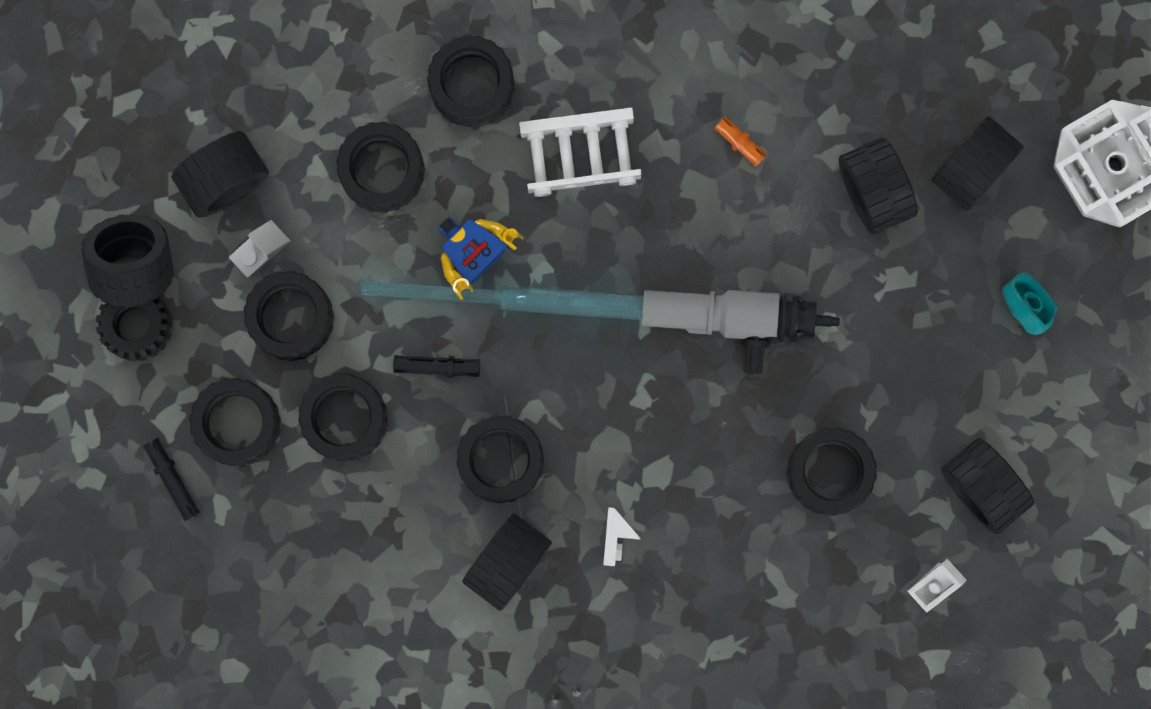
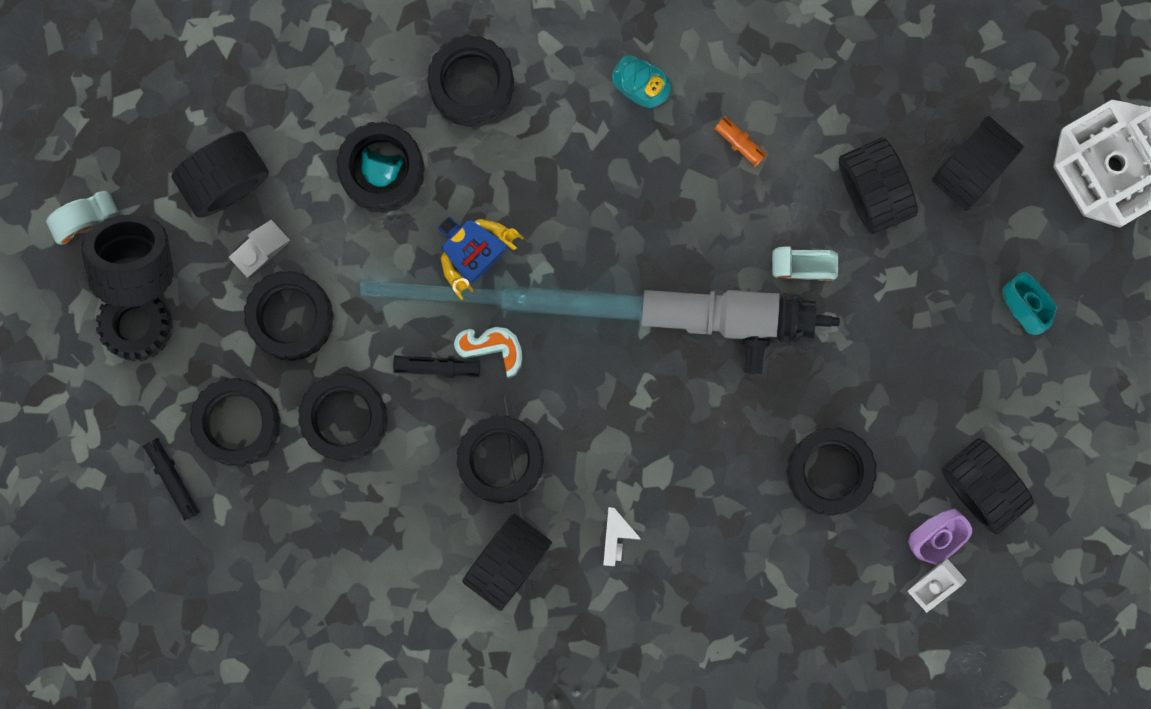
white fence [519,108,641,197] -> none
none -> light aqua animal [46,191,119,245]
none -> teal piece [361,147,403,187]
none -> light aqua animal [454,327,523,379]
none -> teal piece [612,55,672,108]
none -> light aqua animal [772,246,838,281]
none -> lavender piece [908,508,972,565]

